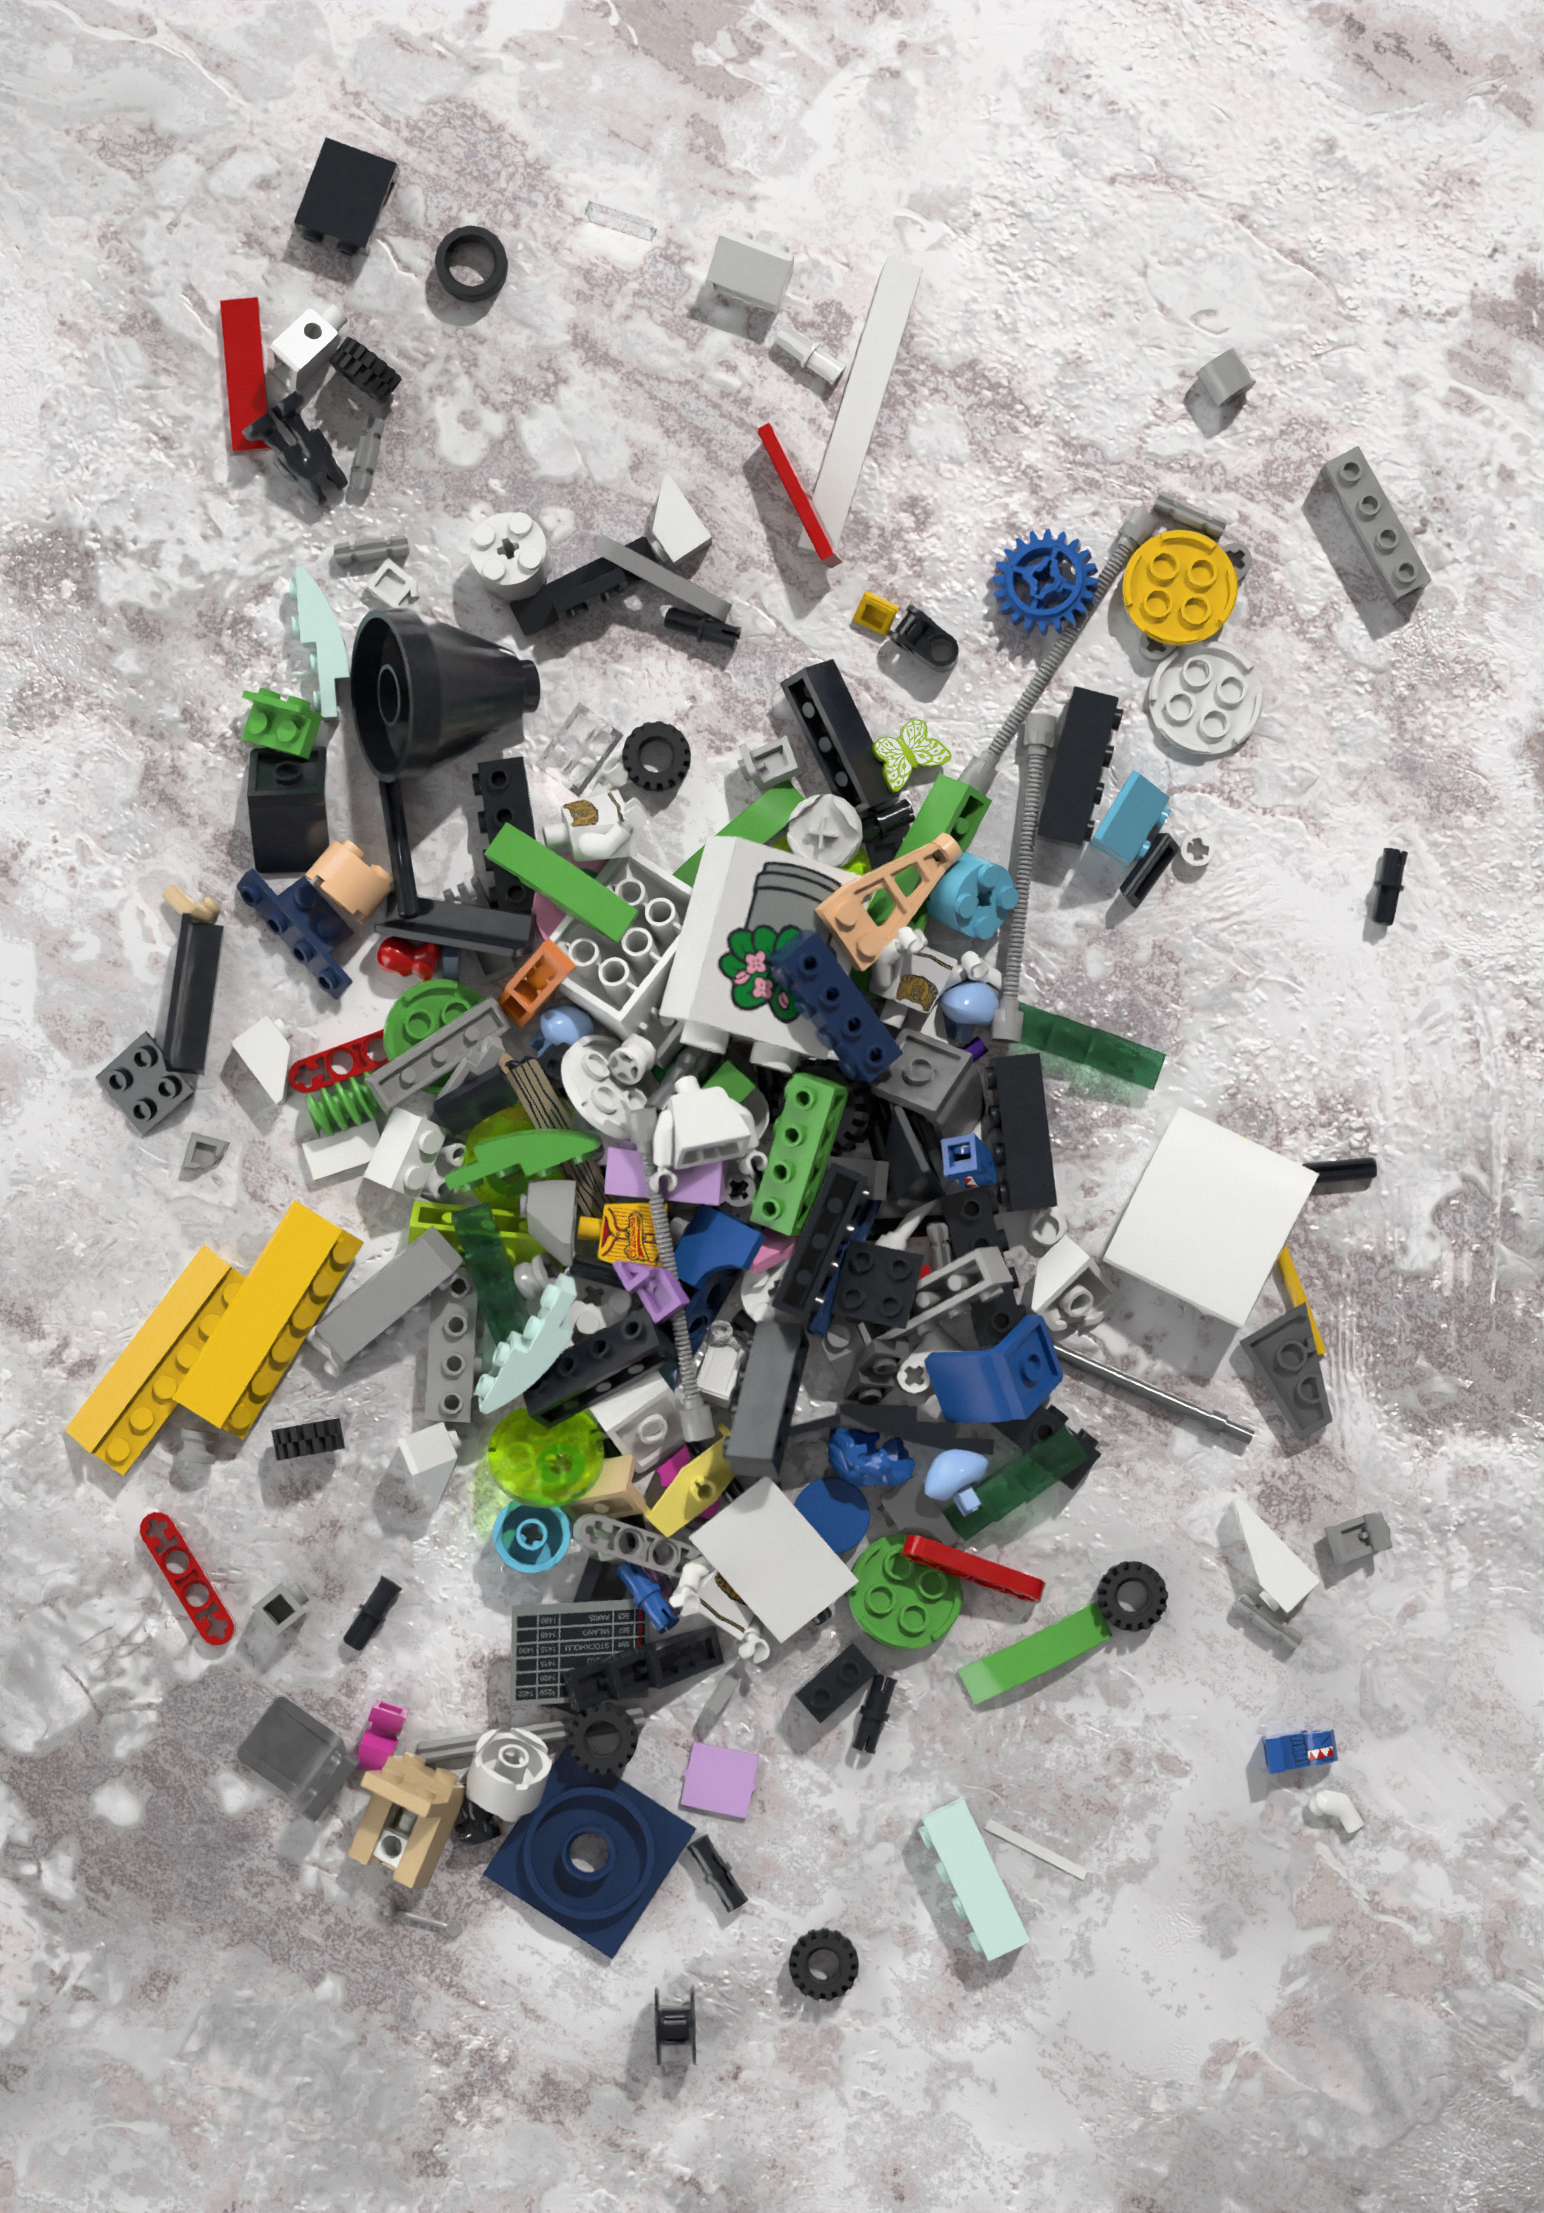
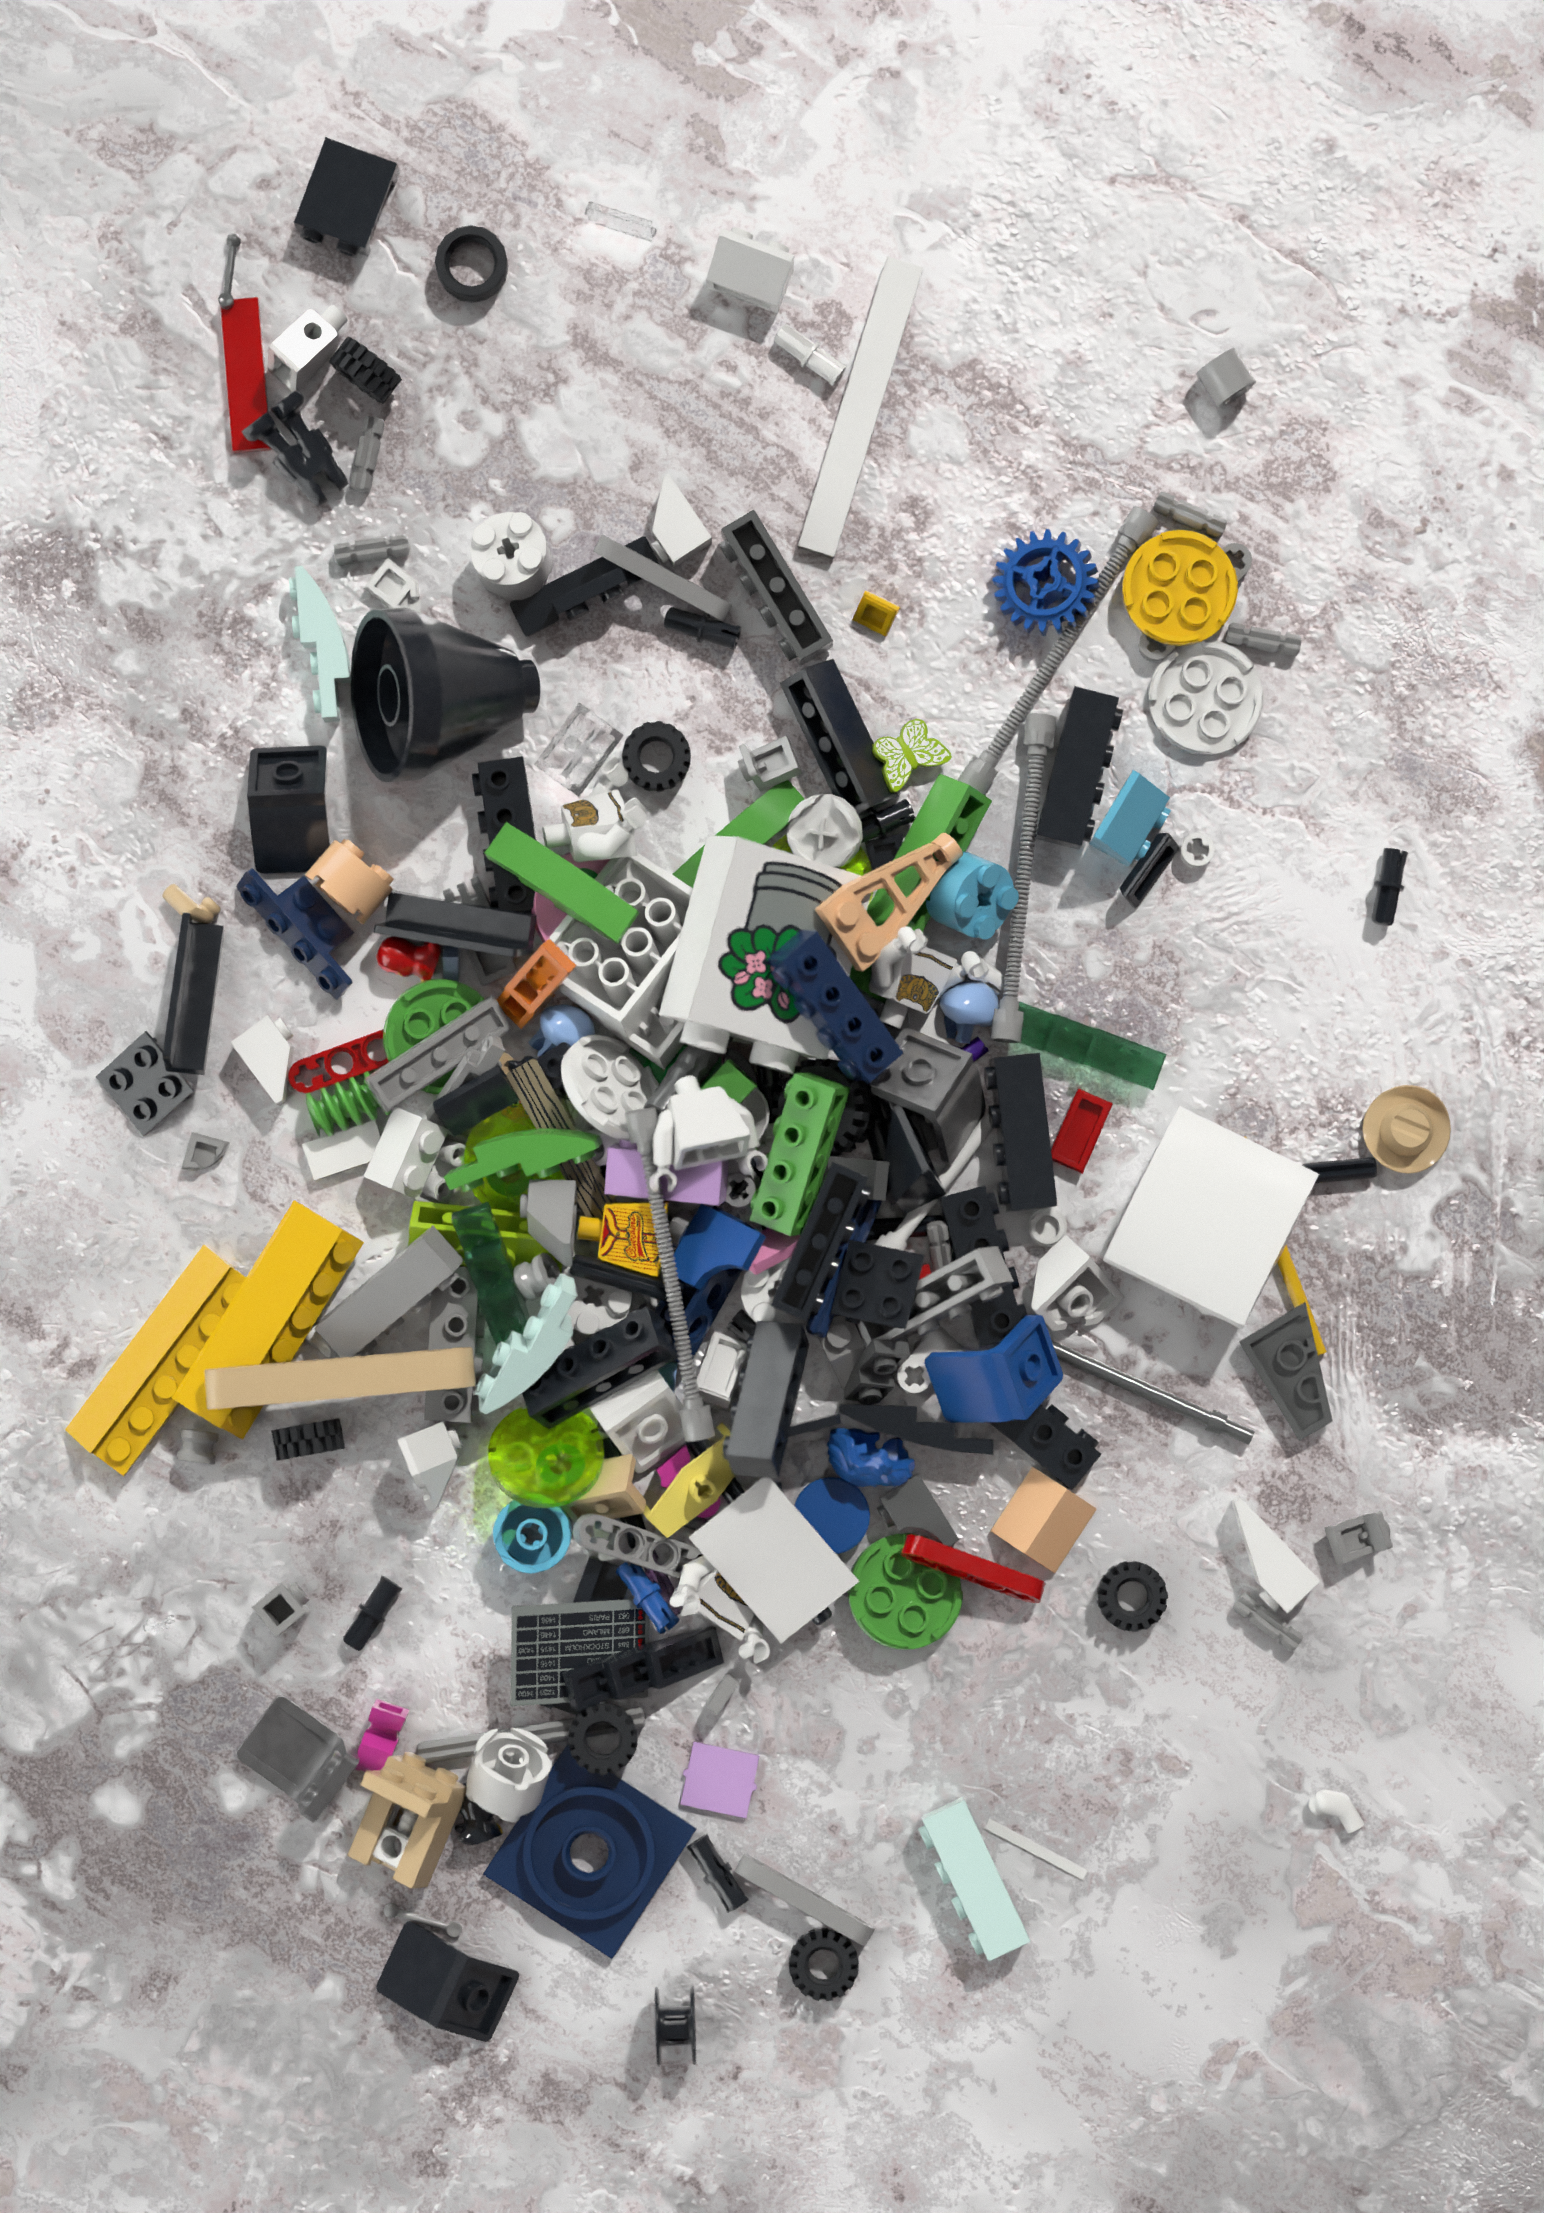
red beam [140,1512,236,1646] -> none
bright green bracket [241,688,323,759] -> none
black axle [378,779,420,920] -> none
white wheel [608,1035,657,1084] -> none
medium lavender slope [612,1260,690,1324] -> none
clear piece [704,1320,736,1348] -> none
red tile [757,422,843,569] -> none
black brick [794,1640,878,1724] -> none
black pin [851,1673,898,1754] -> none
black piece [886,604,959,673] -> none
light blue piece [925,1449,989,1517] -> none
blue leg [941,1133,997,1189] -> none
clear green slope [942,1426,1089,1542] -> none
bright green slope [958,1601,1113,1705] -> none
blue leg [1262,1729,1338,1774] -> none
light grey piece [1320,445,1432,605] -> none
none -> tan beam [204,1347,476,1409]
none -> dark grey hinge [218,233,241,309]
none -> black piece [376,1921,519,2042]
none -> dark grey brick [719,510,833,666]
none -> light grey beam [735,1854,875,1946]
none -> light nougat slope [990,1467,1097,1573]
none -> red tile [1051,1088,1113,1174]
none -> light grey axle [1226,623,1301,656]
none -> tan hat [1363,1085,1451,1173]

